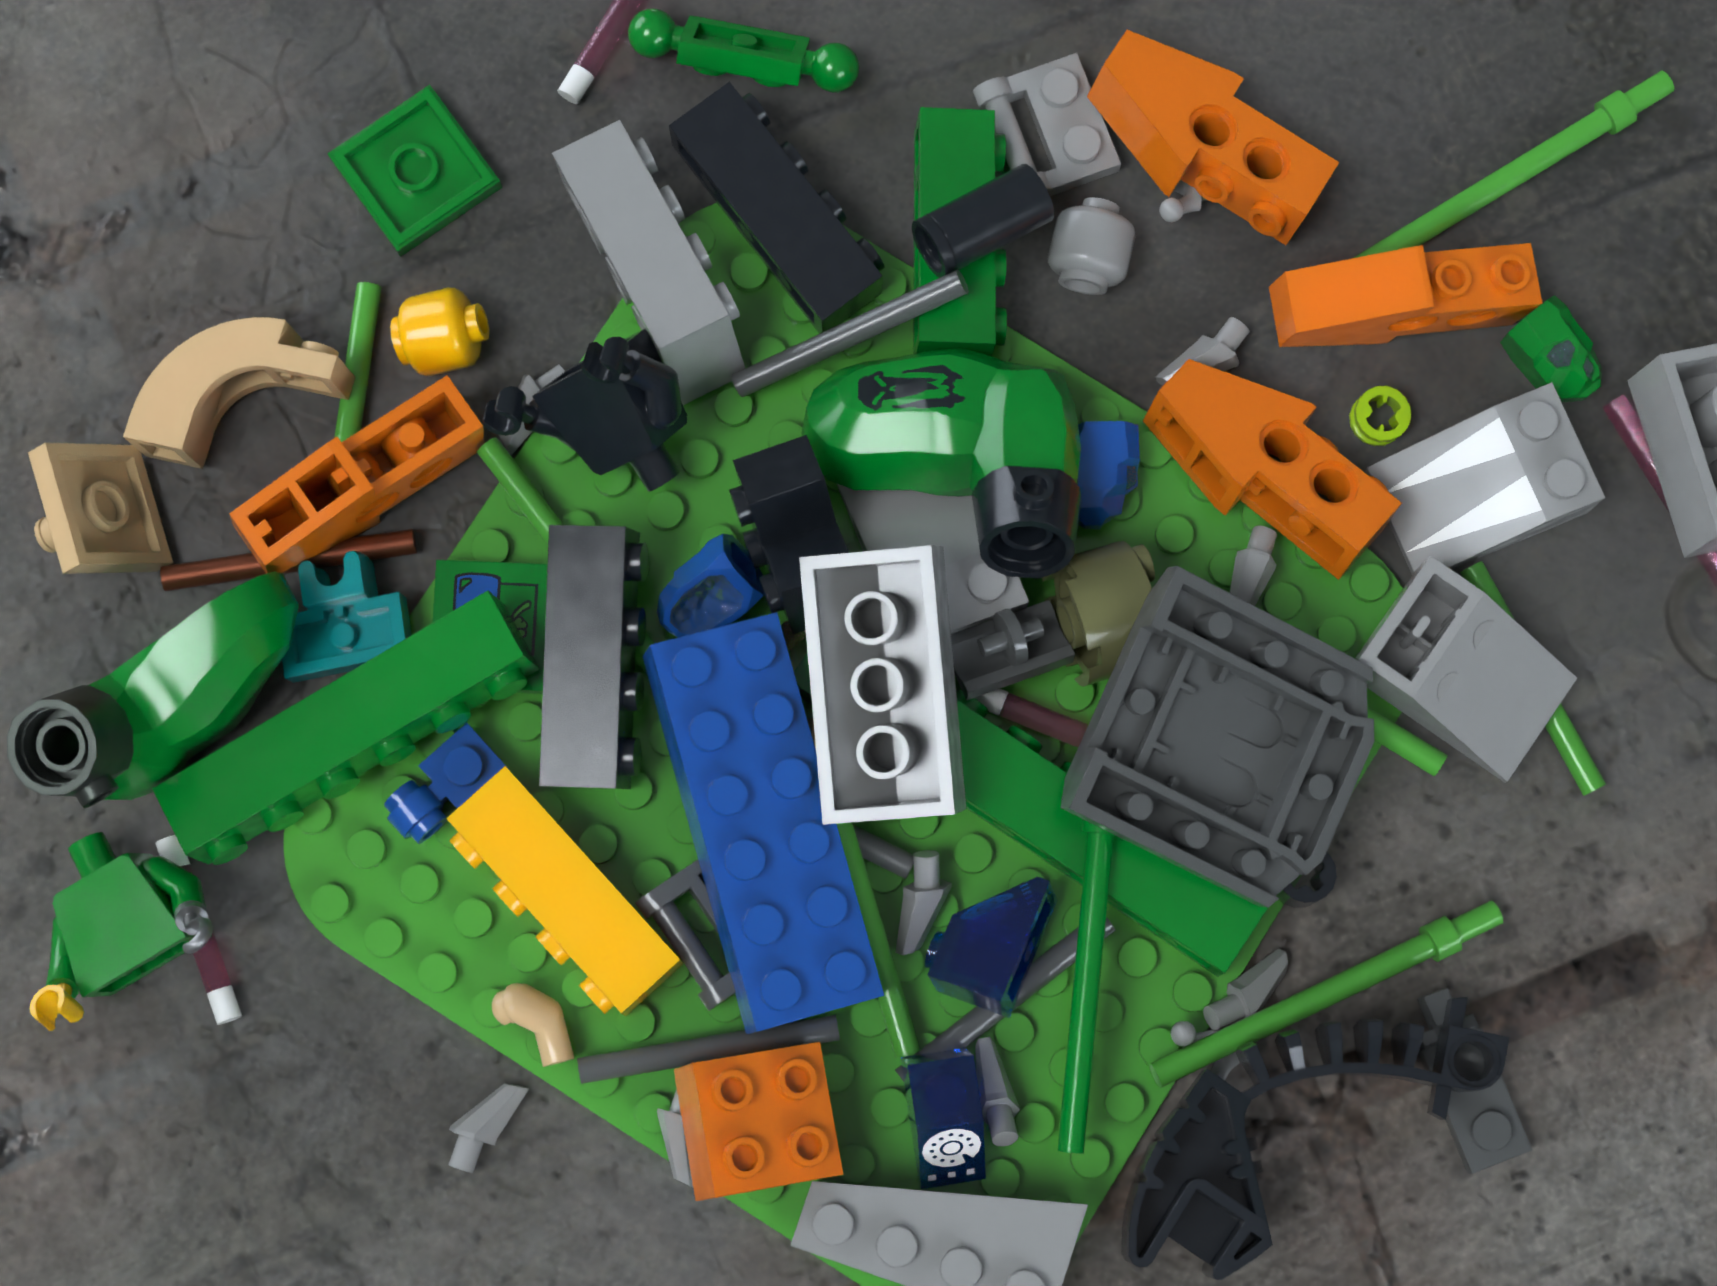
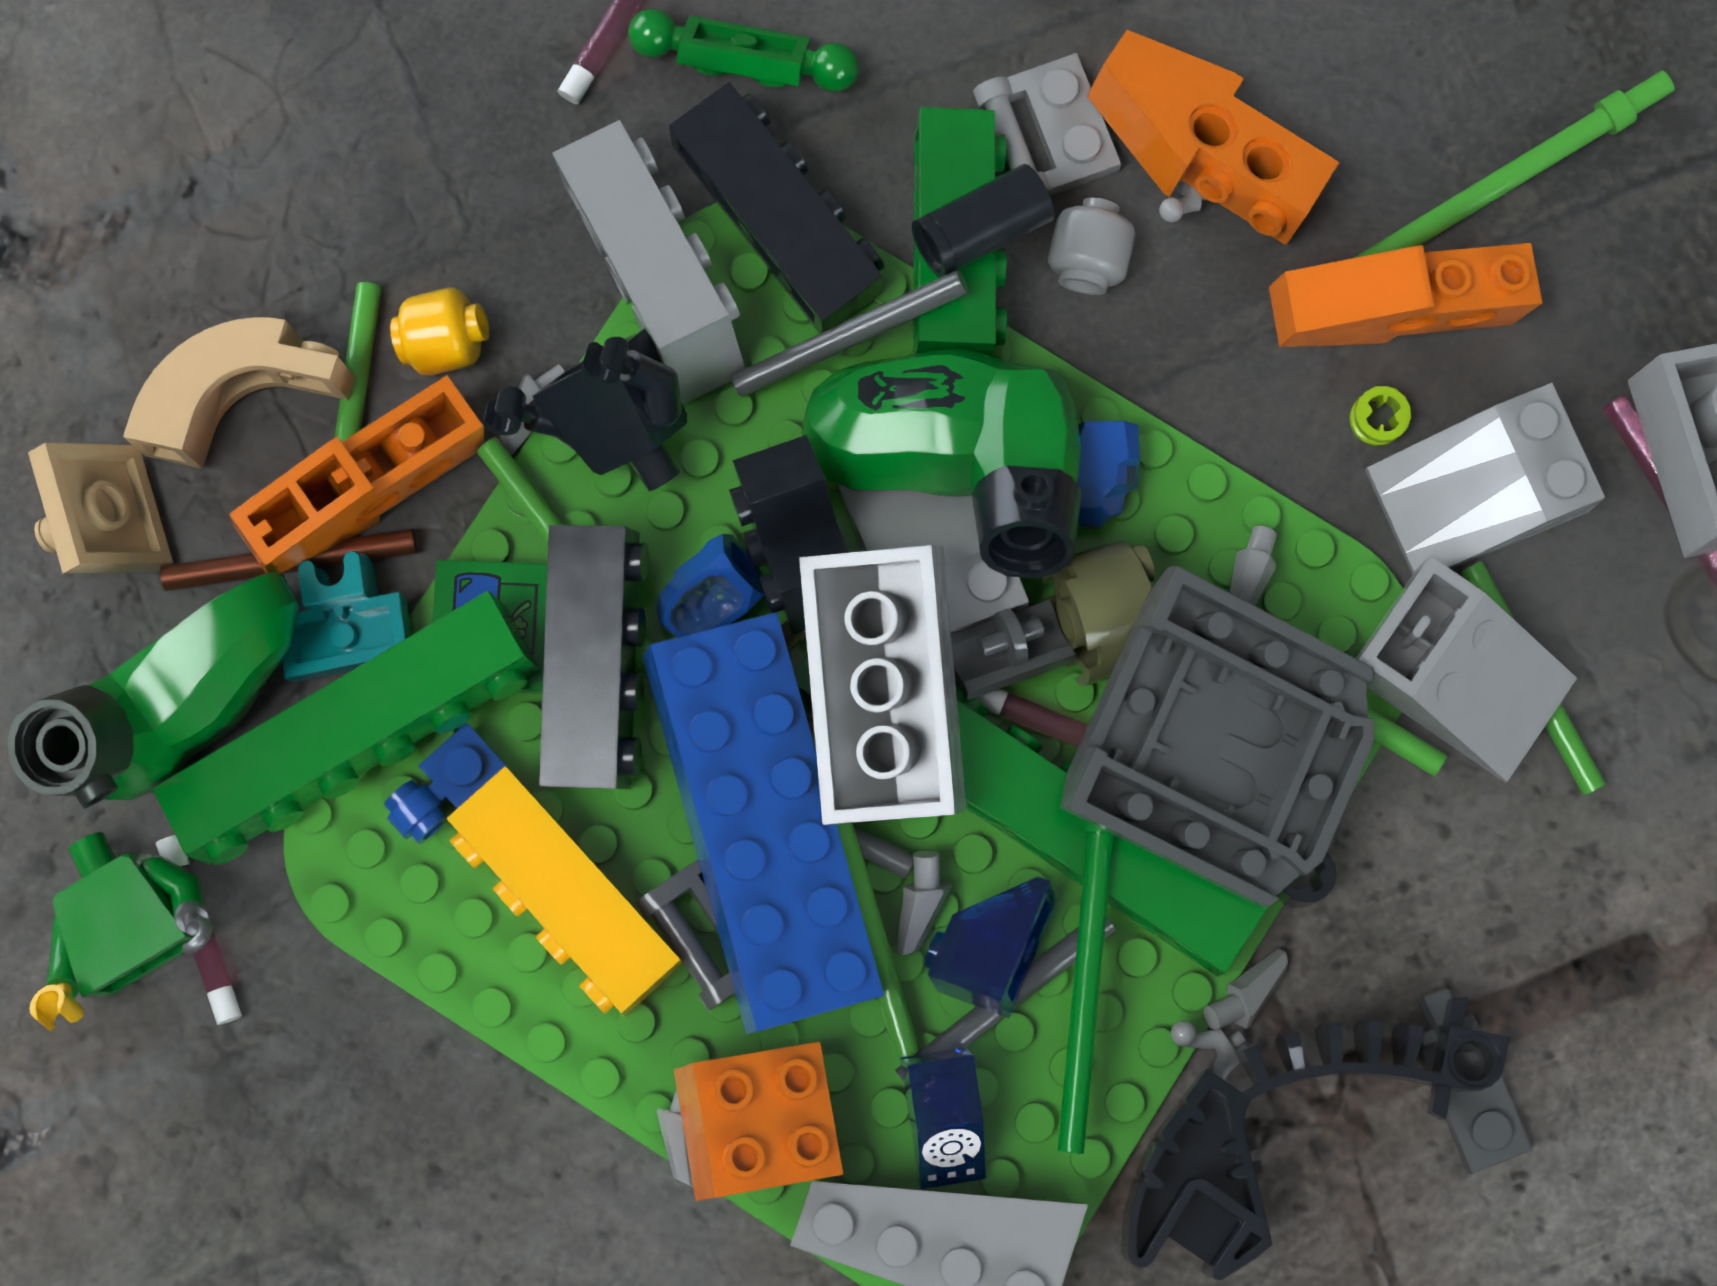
green tile [327,84,502,257] -> none
light grey bar [448,1083,529,1173] -> none
tan arm [491,983,575,1067] -> none
dark grey bar [577,1014,840,1084] -> none
light grey bar [975,1037,1020,1146] -> none
orange brick [1143,359,1402,580] -> none
bright green bar [1149,900,1503,1088] -> none
light grey bar [1155,317,1250,385] -> none
green rock [1500,295,1602,402] -> none

